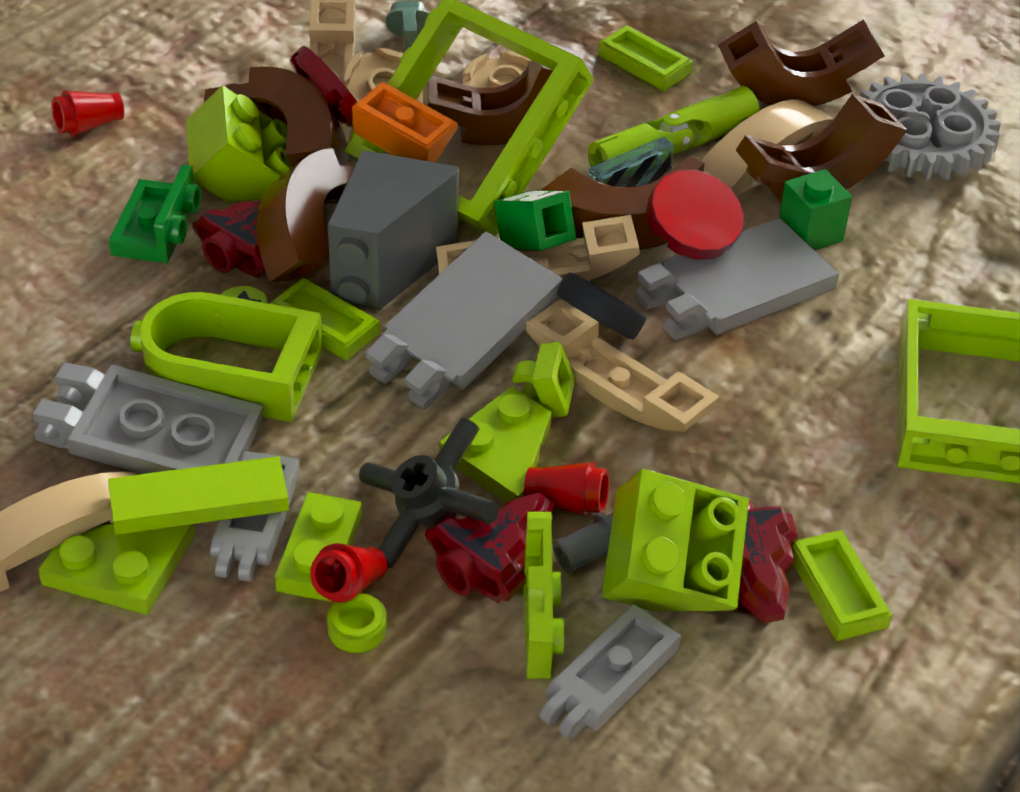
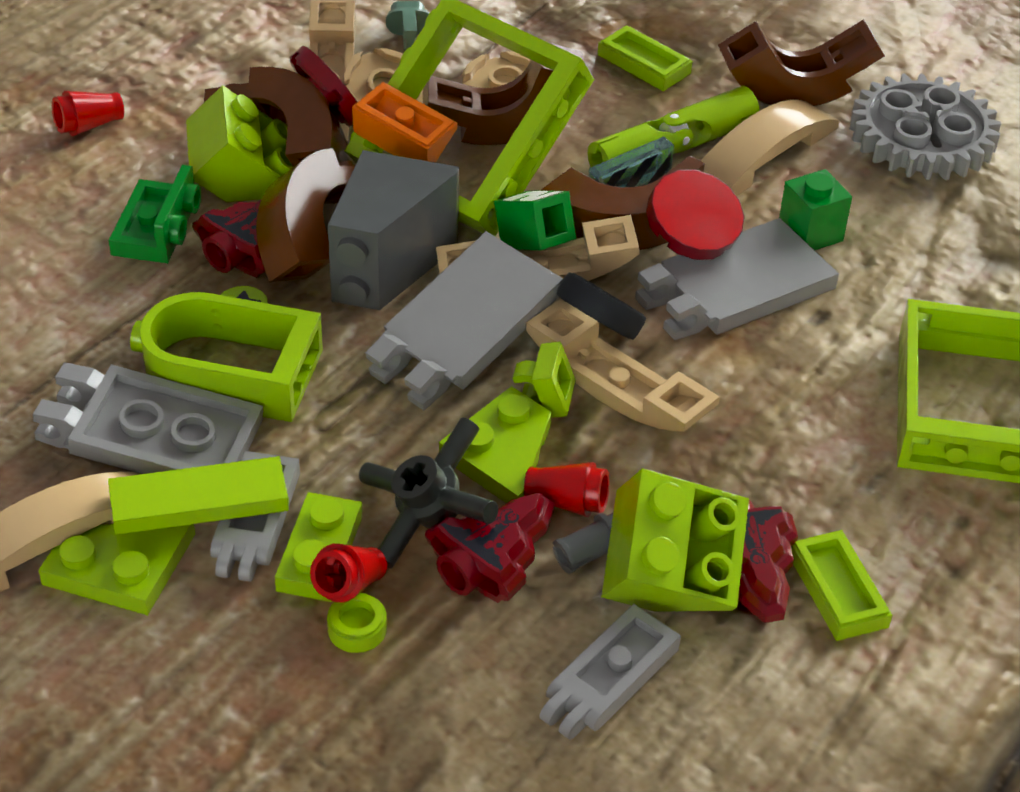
lime tile [269,277,380,361] -> none
lime wing [523,512,564,679] -> none
reddish brown arch [735,94,907,202] -> none

